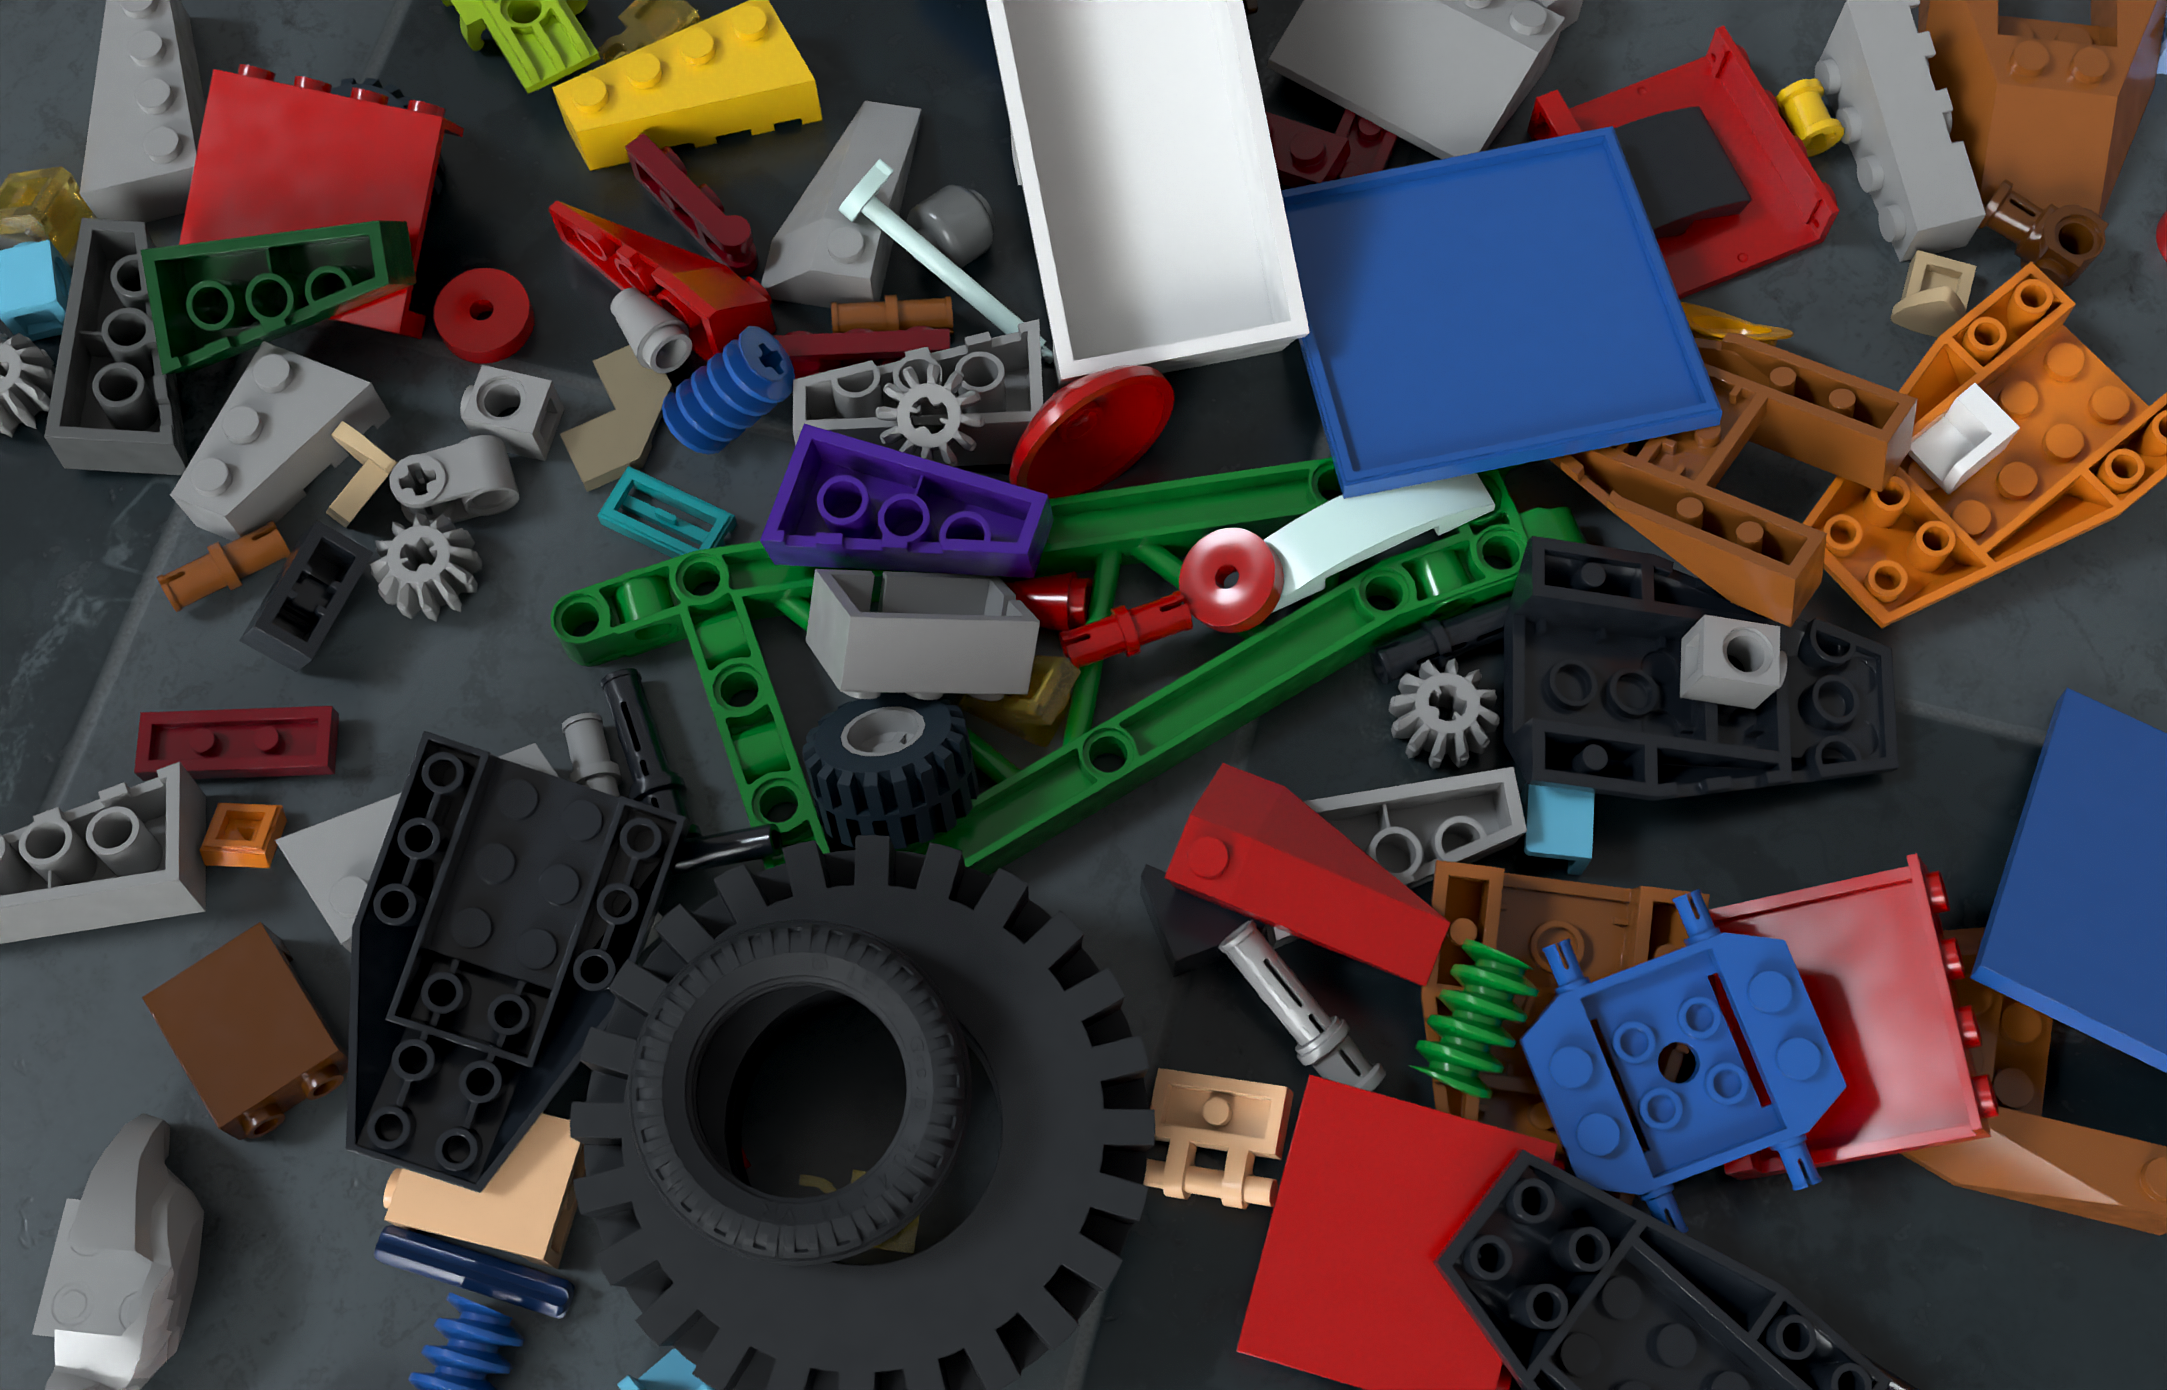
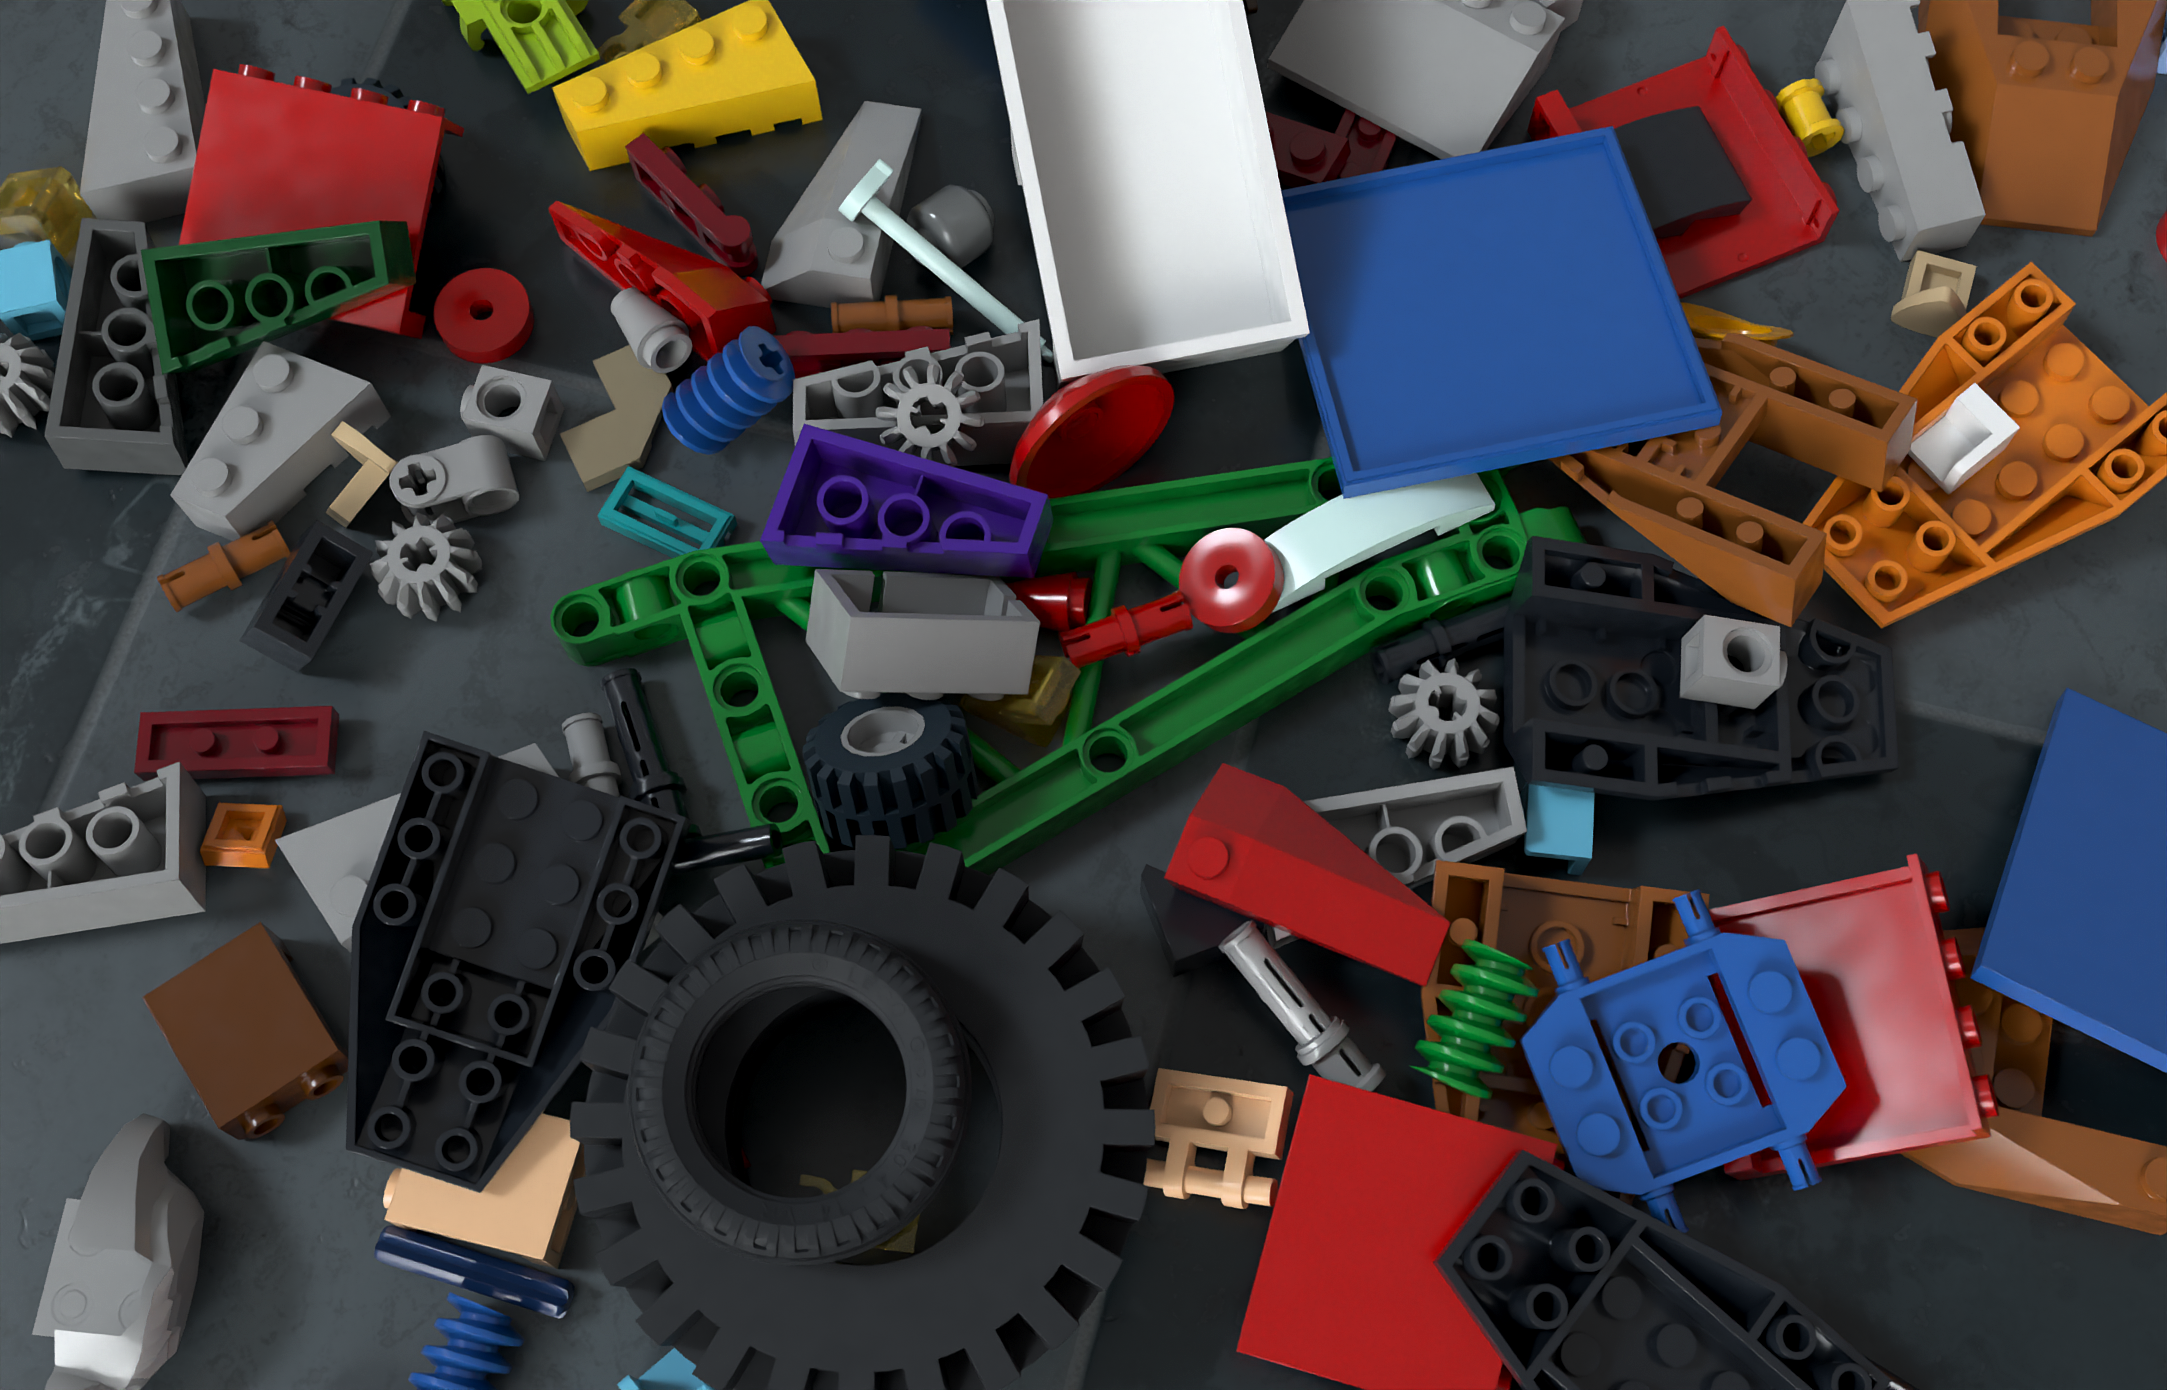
reddish brown connector [1978,179,2109,290] -> none

